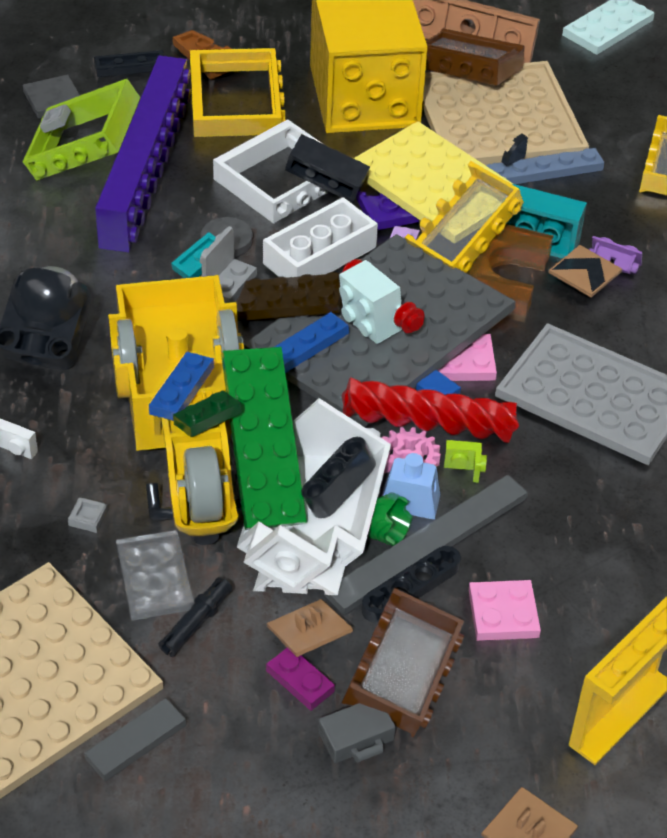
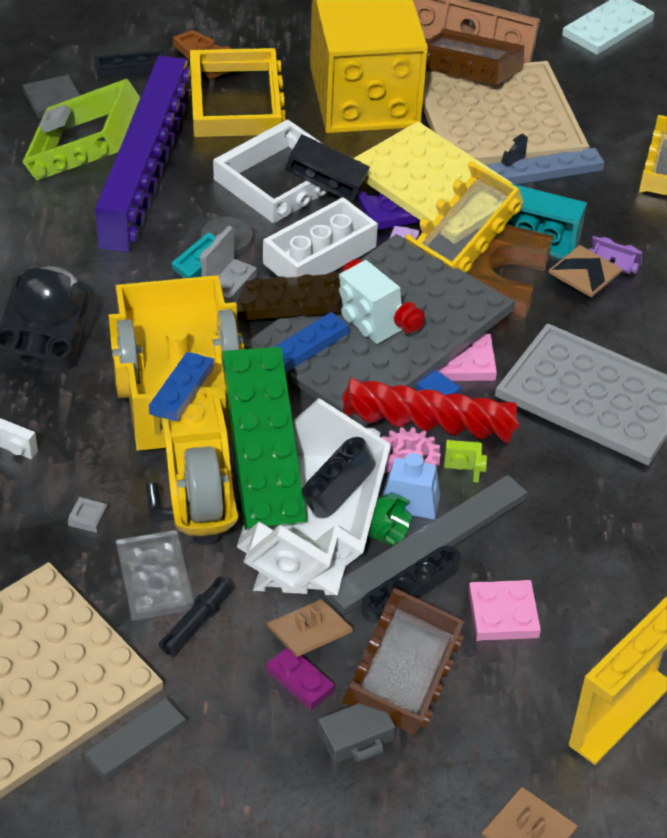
dark green plate [173,390,242,437] -> none

